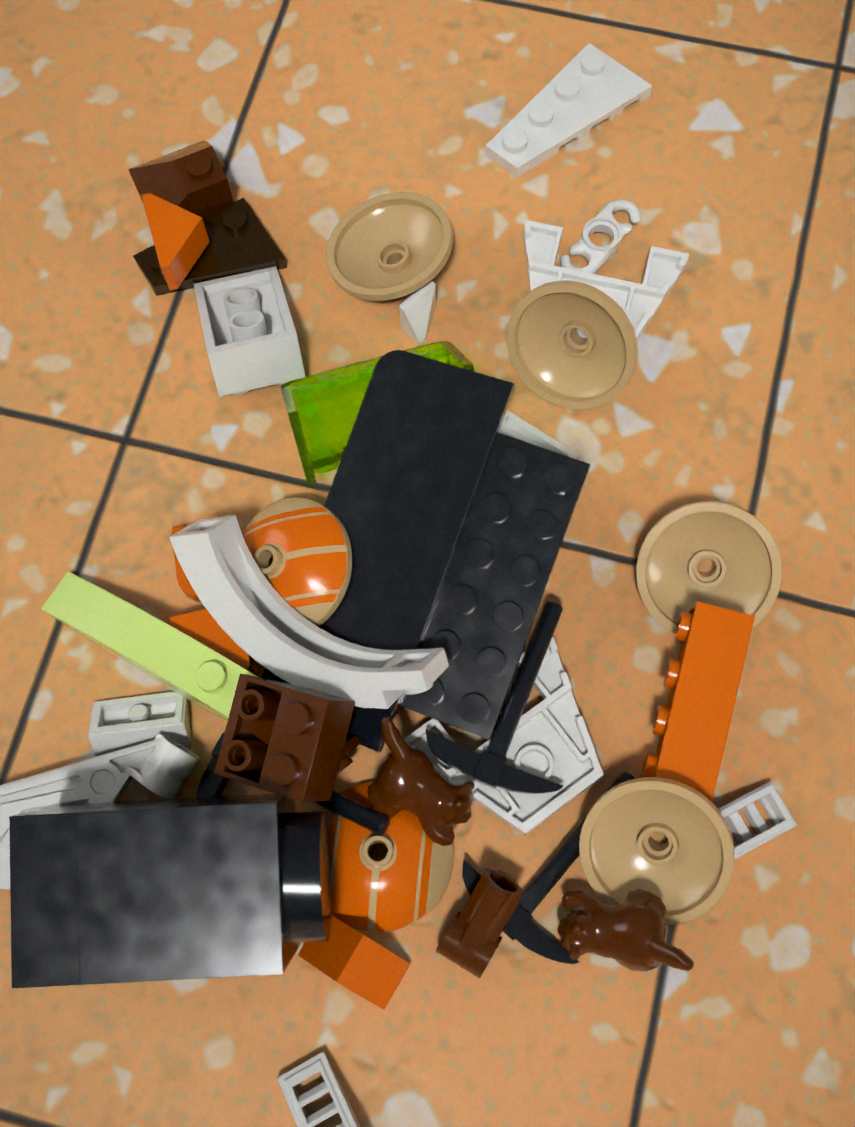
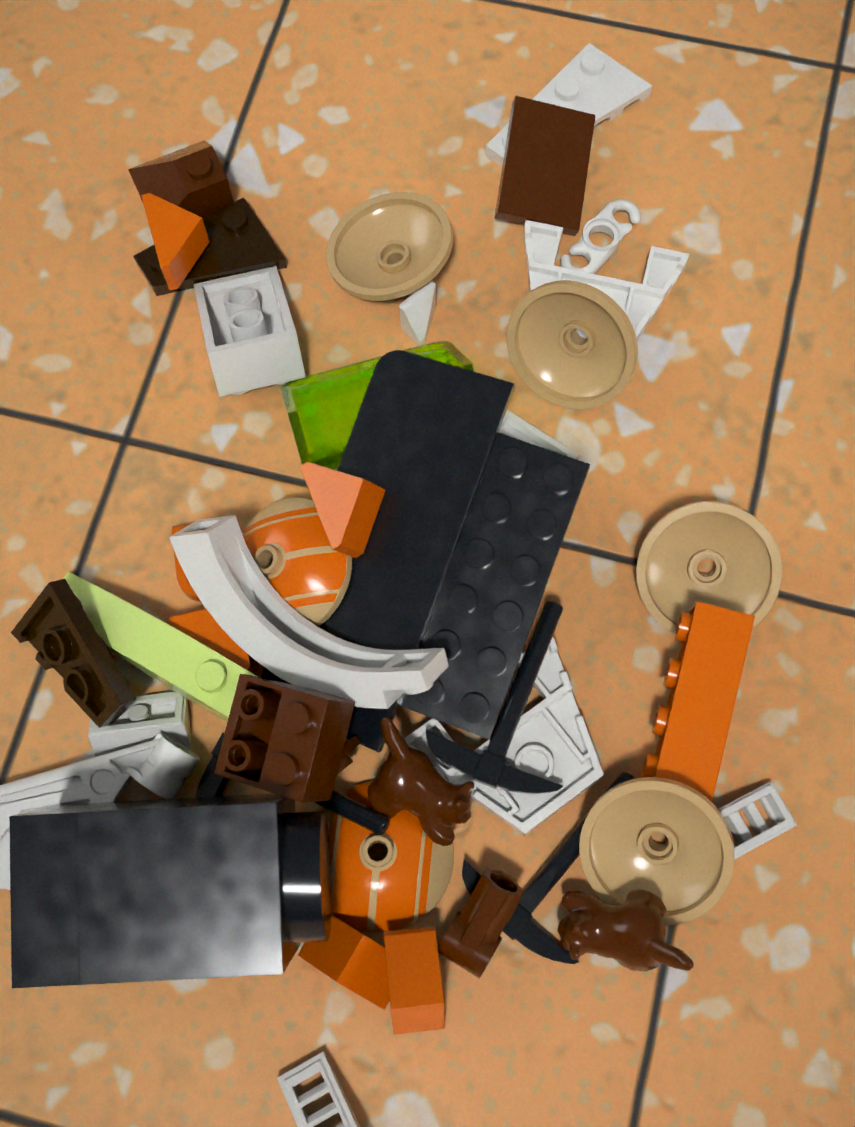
none -> dark brown wing [11,578,136,728]
none -> orange slope [300,462,386,558]
none -> orange slope [383,926,445,1035]
none -> reddish brown tile [494,96,596,236]

